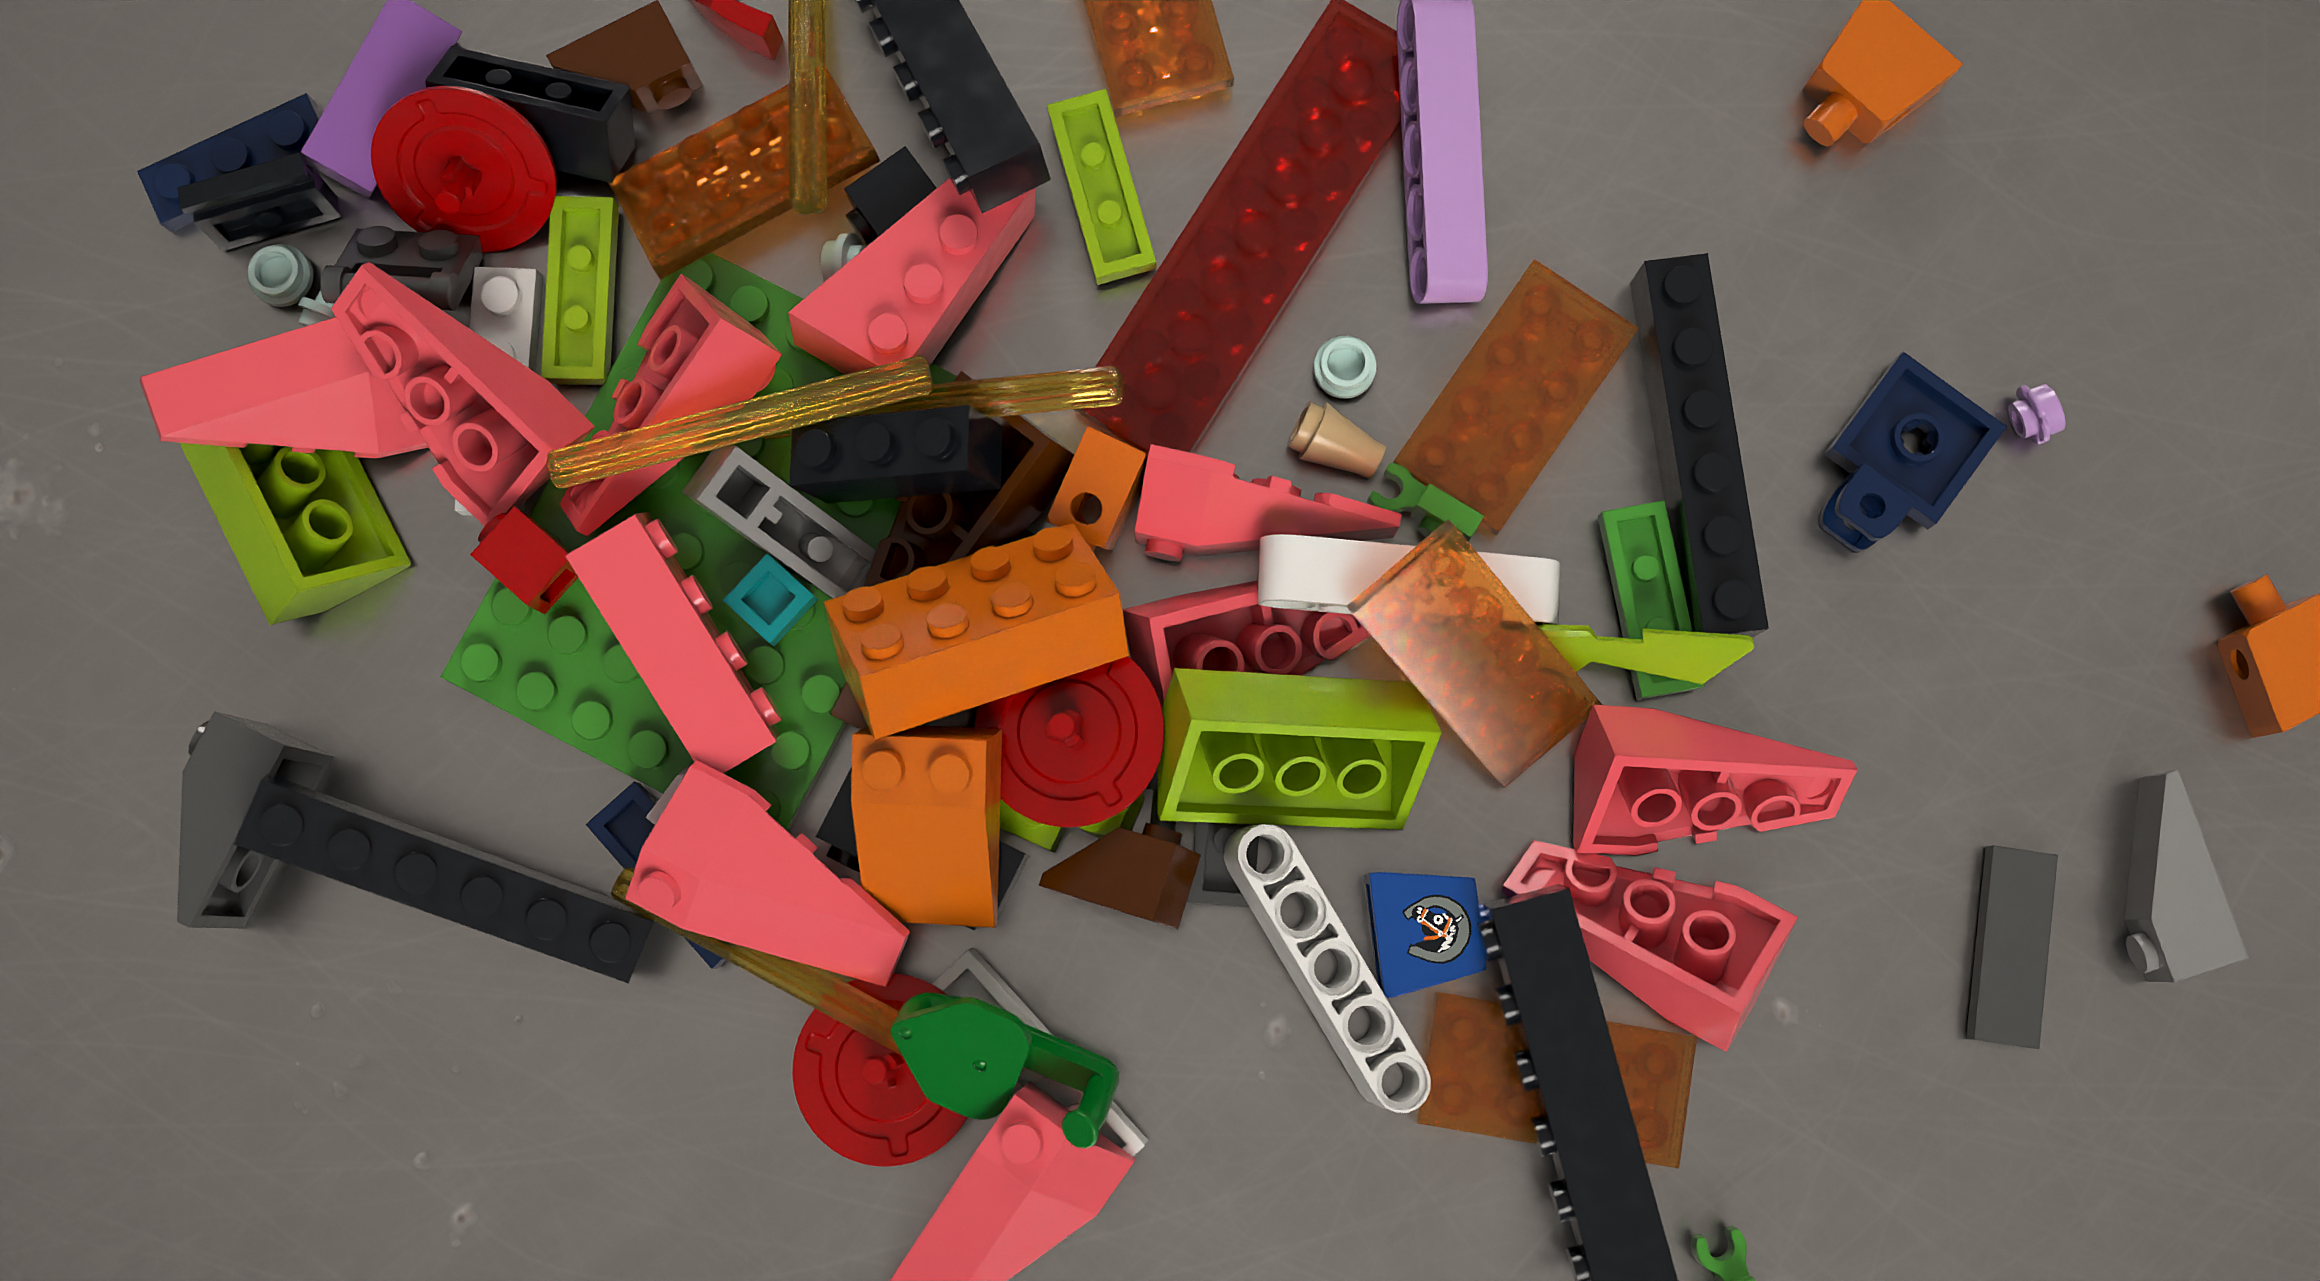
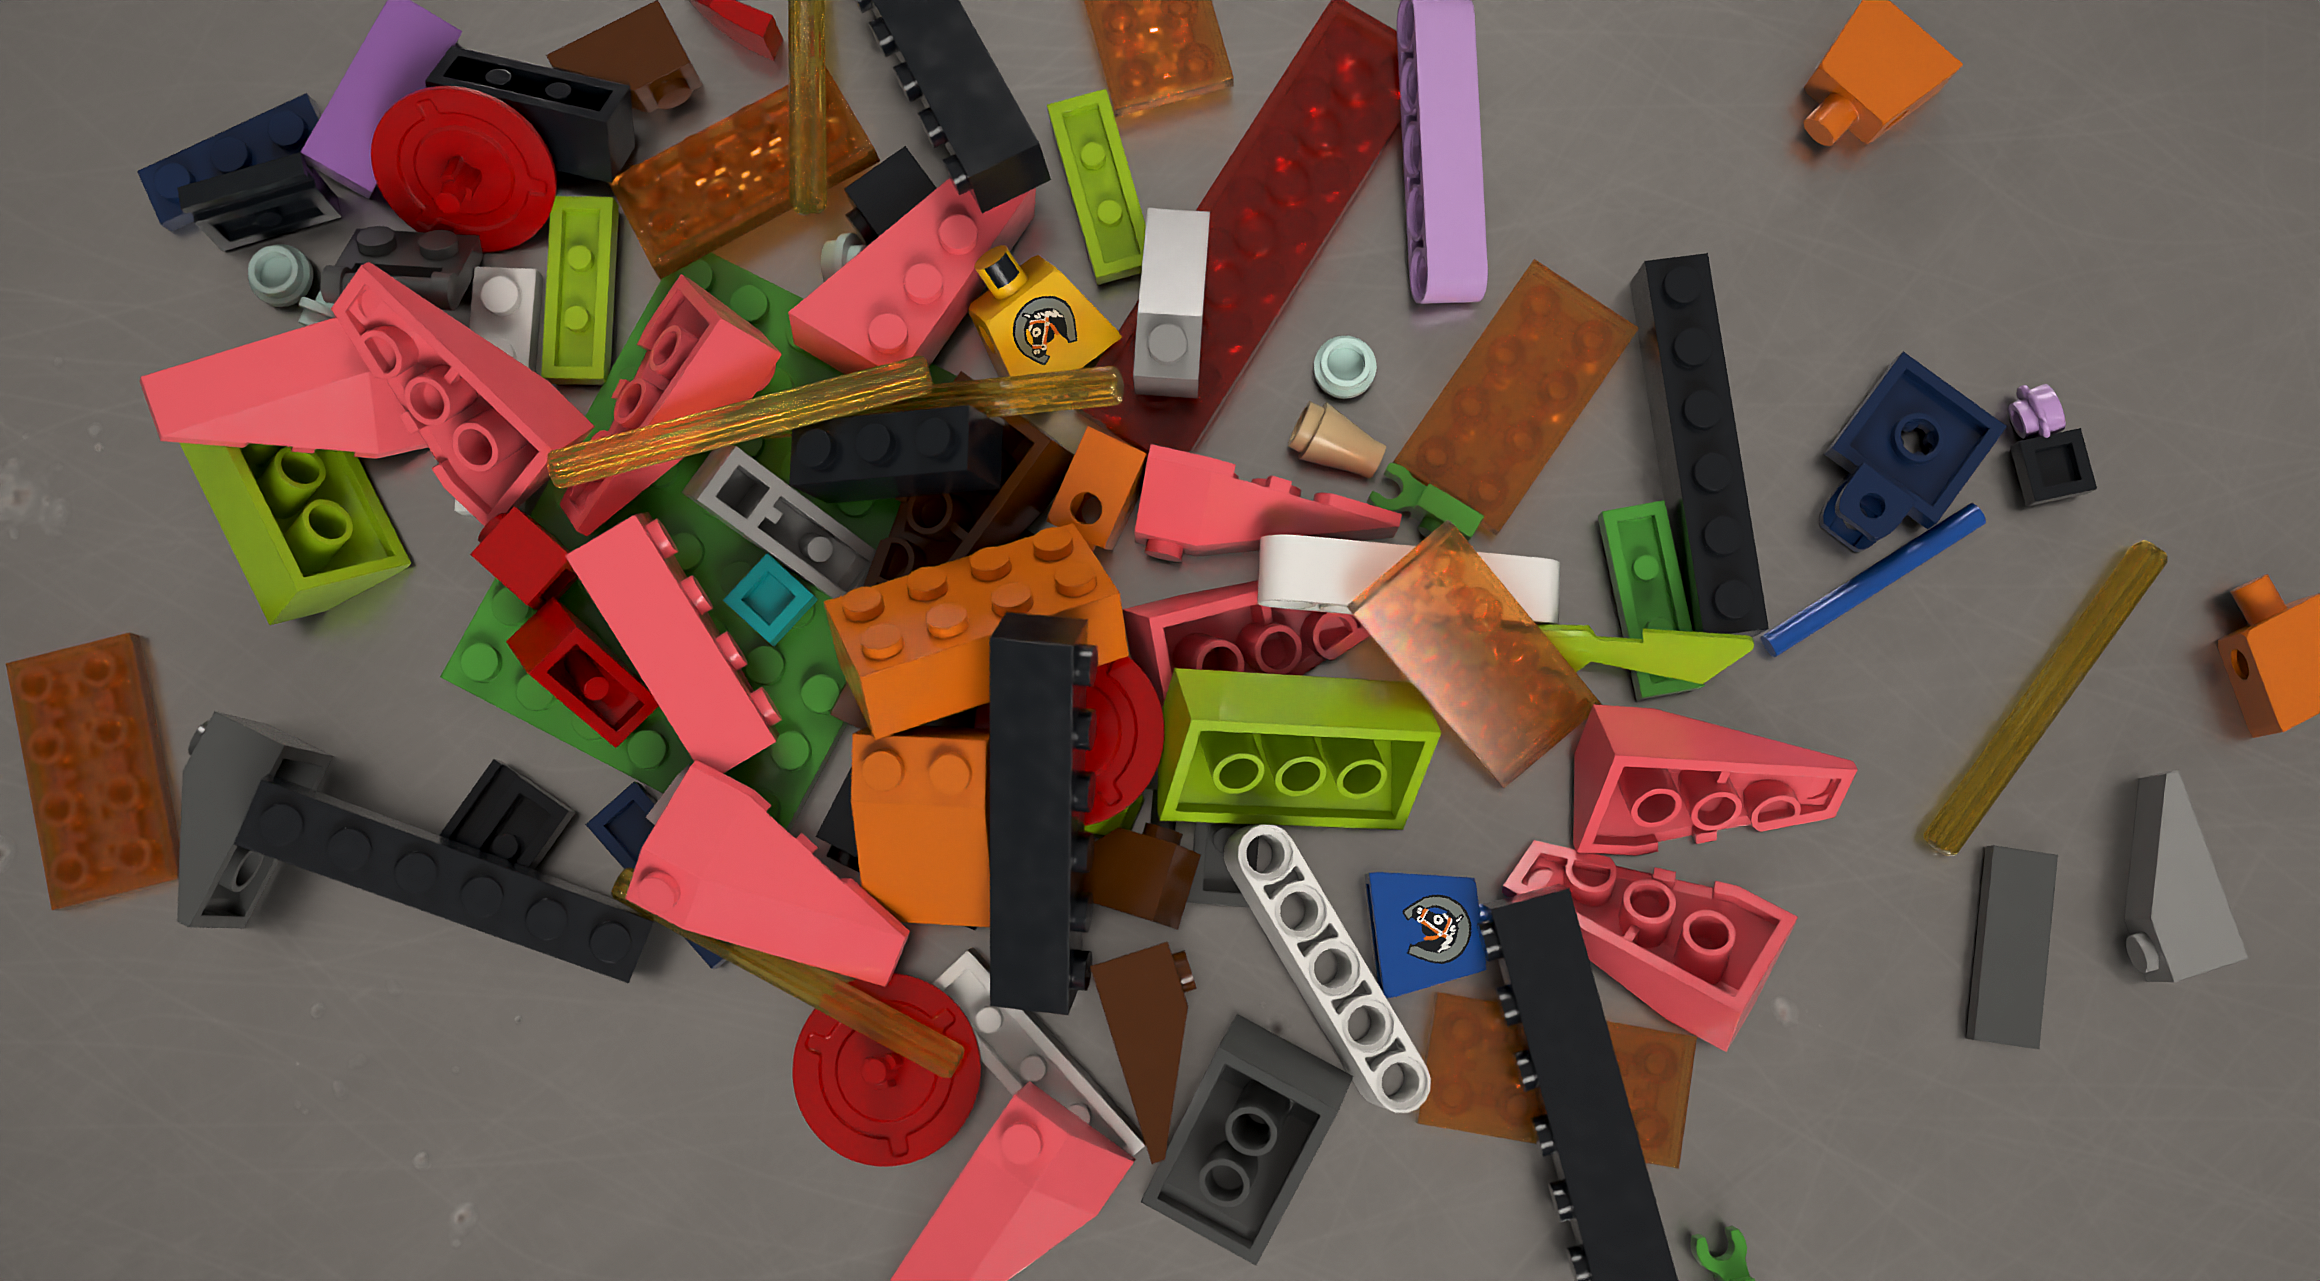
green piece [890,993,1120,1149] -> none
none -> clear orange tile [6,632,180,911]
none -> black plate [439,759,576,870]
none -> red slope [506,596,659,748]
none -> yellow torso [968,245,1122,410]
none -> black brick [990,612,1098,1015]
none -> reddish brown slope [1090,941,1197,1164]
none -> light grey slope [1133,208,1210,398]
none -> dark grey slope [1141,1014,1353,1265]
none -> blue bar [1761,503,1986,657]
none -> clear yellow axle [1923,540,2168,856]
none -> black plate [2010,428,2097,507]

